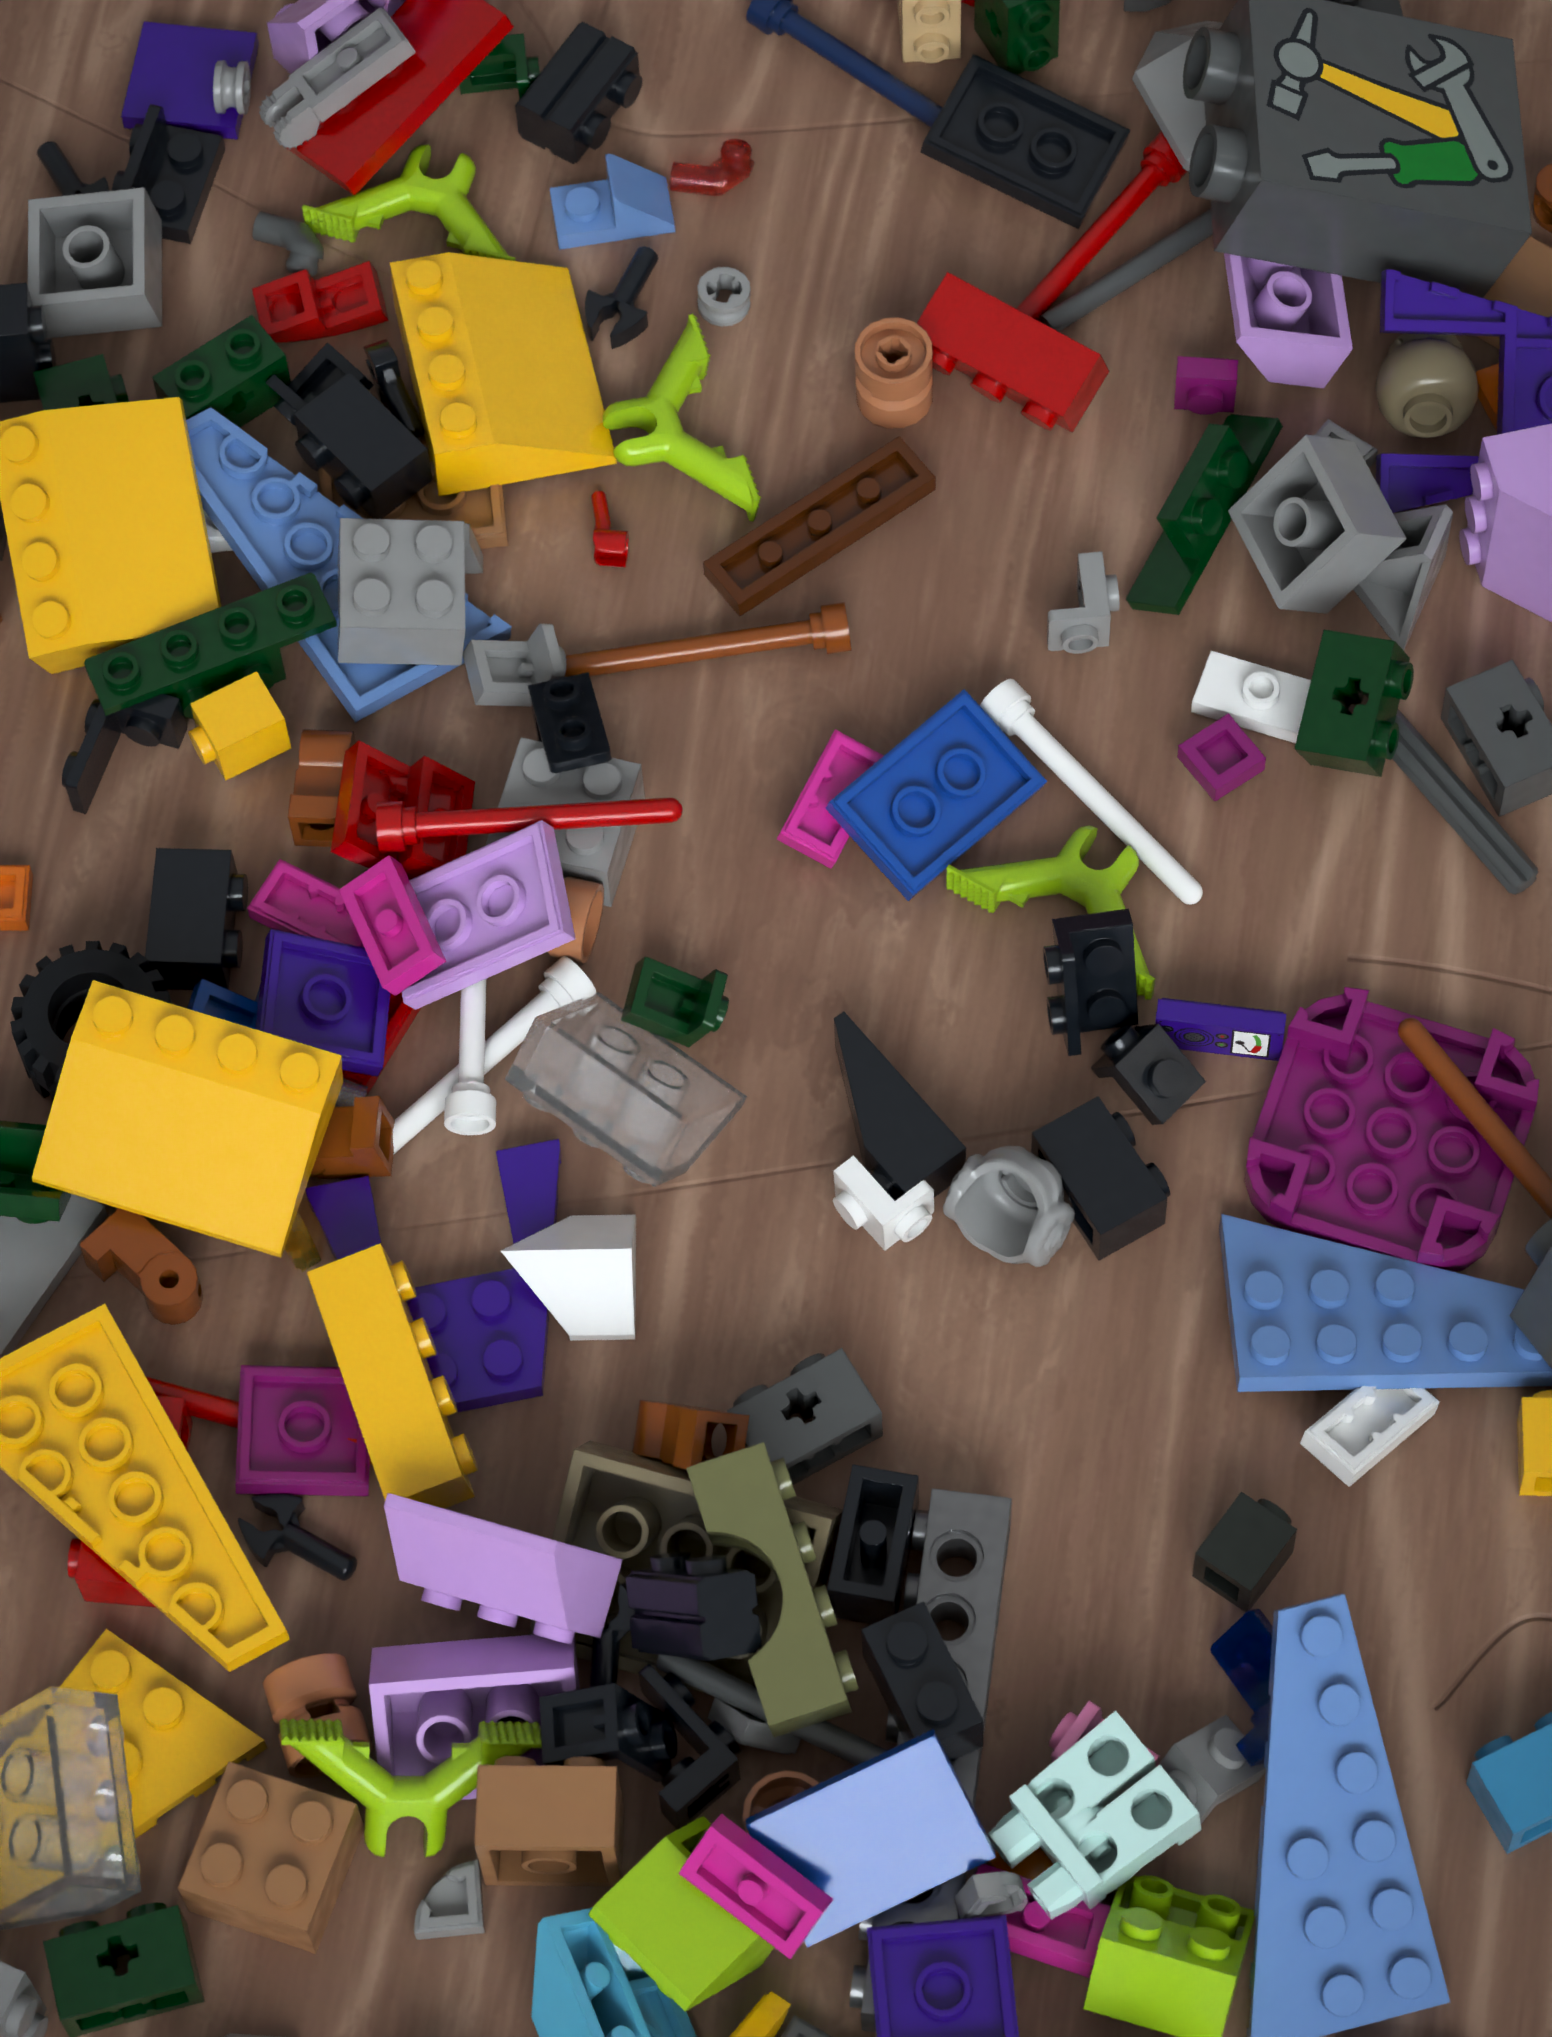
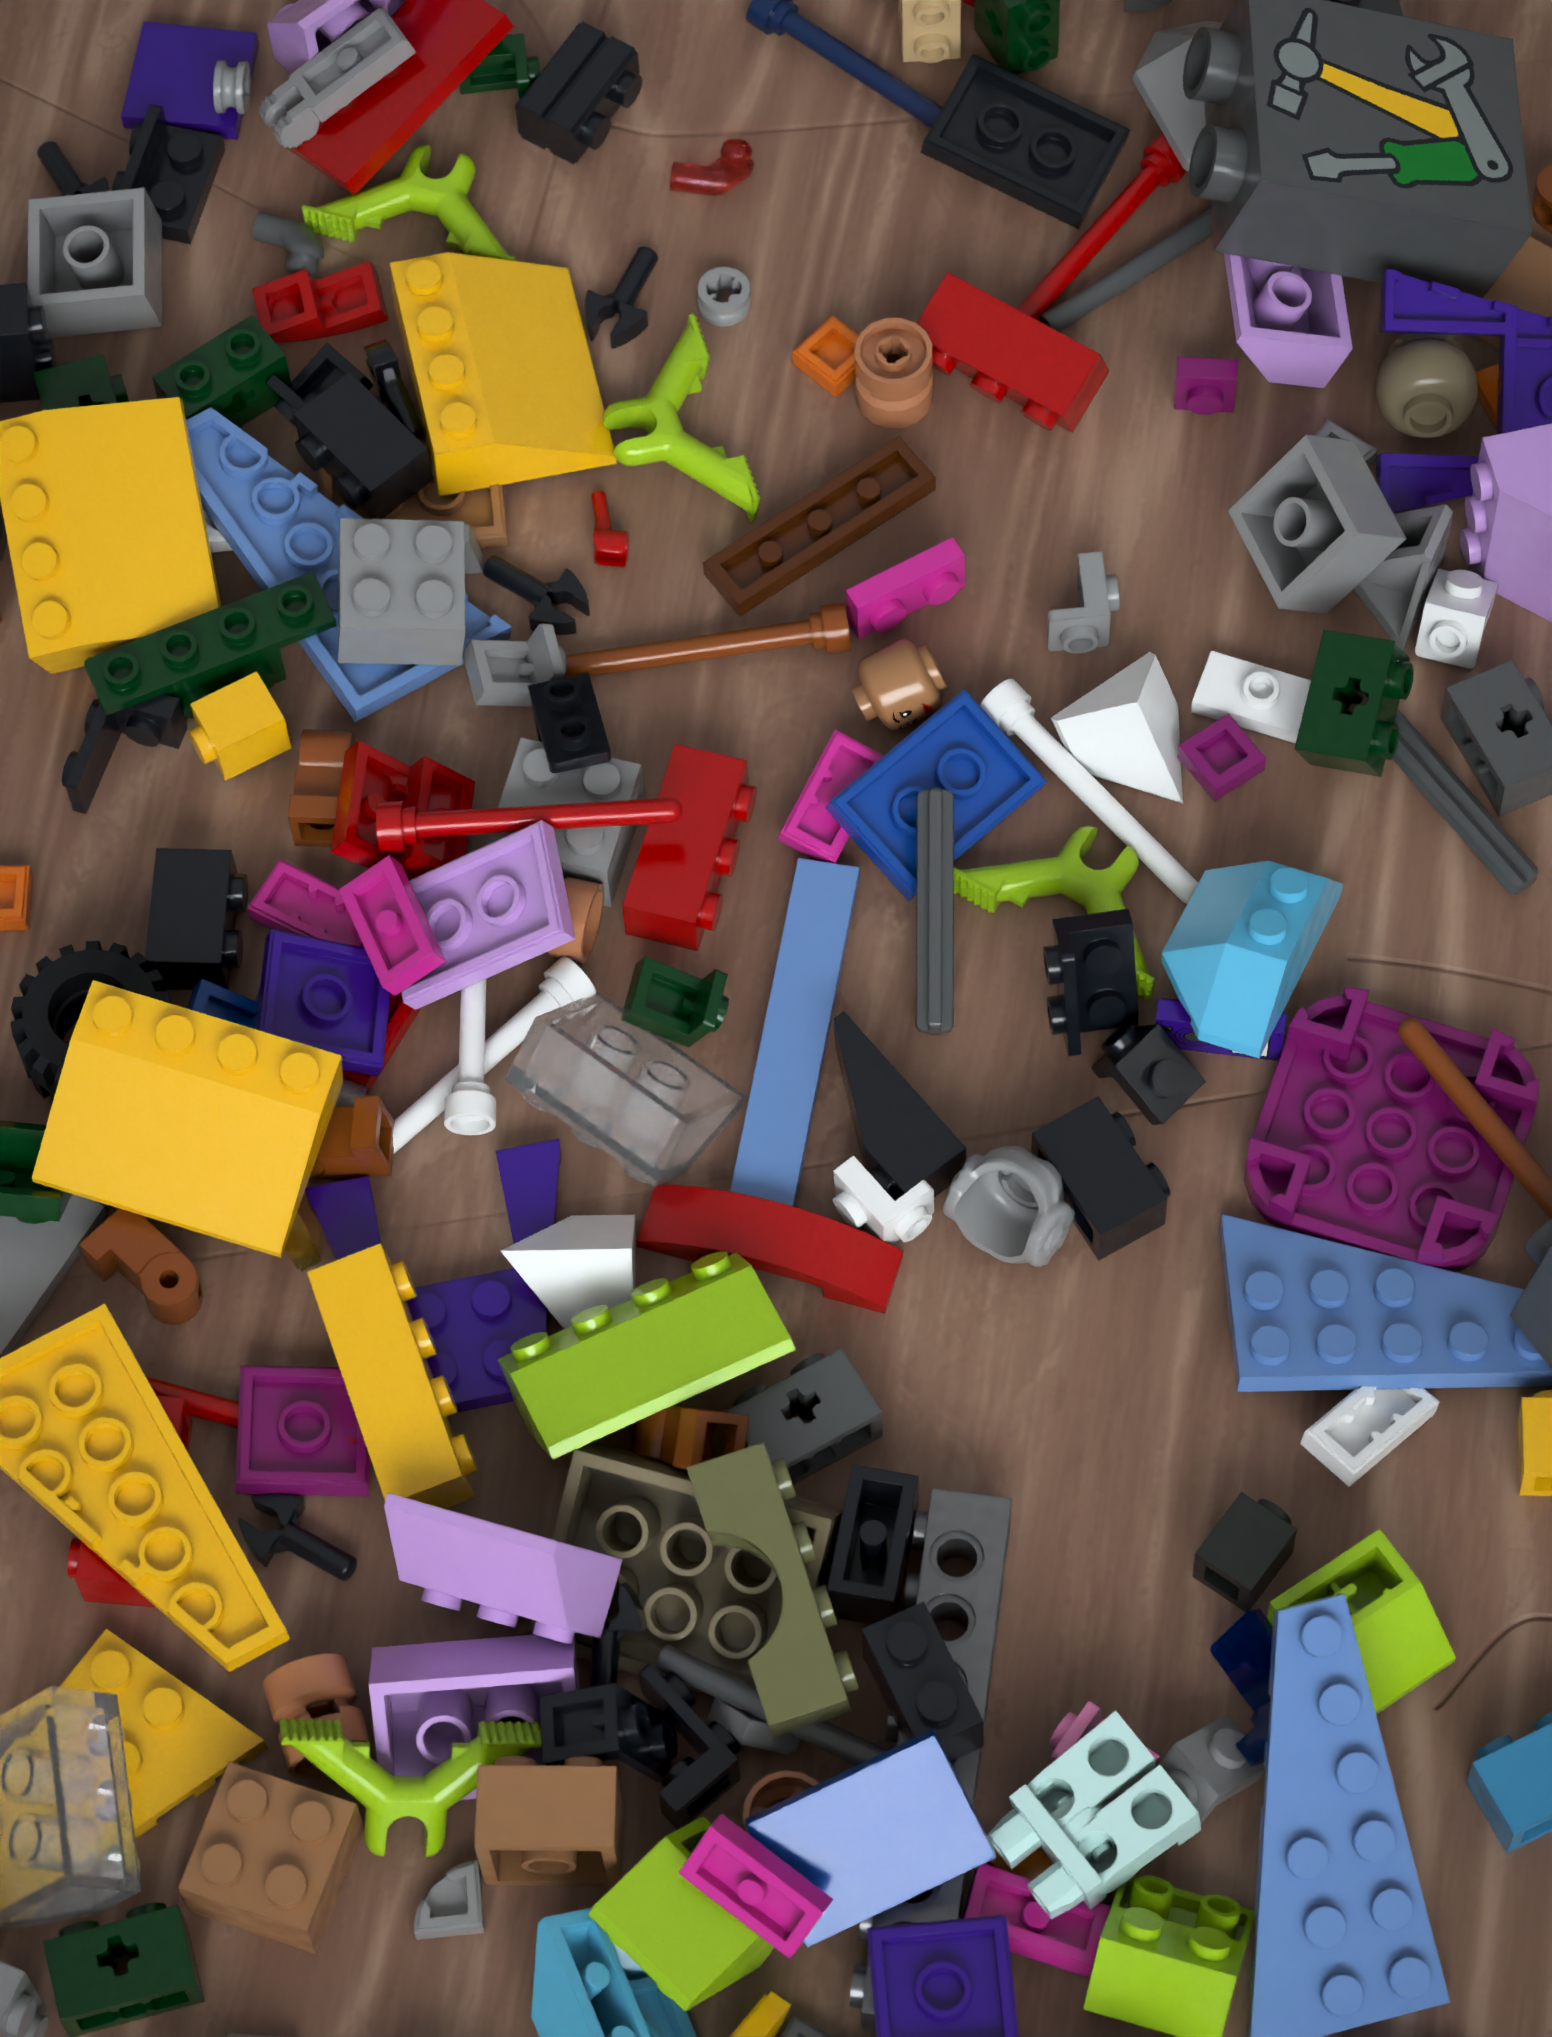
medium blue slope [549,154,675,250] -> none
black brick [626,1552,762,1661] -> none
light grey tile [954,1872,1028,1919] -> none
dark green bracket [1126,414,1283,615] -> none
none -> black bar [483,555,590,635]
none -> lime slope [497,1251,796,1460]
none -> red brick [622,744,757,951]
none -> red slope [636,1185,903,1314]
none -> medium blue tile [730,858,860,1207]
none -> orange tile [792,315,859,397]
none -> dark pink plate [846,537,965,639]
none -> medium nougat head [851,638,948,731]
none -> dark grey axle [915,788,954,1035]
none -> white slope [1051,652,1183,803]
none -> medium azure wedge [1161,861,1343,1059]
none -> lime slope [1265,1529,1456,1715]
none -> white bracket [1415,568,1498,669]

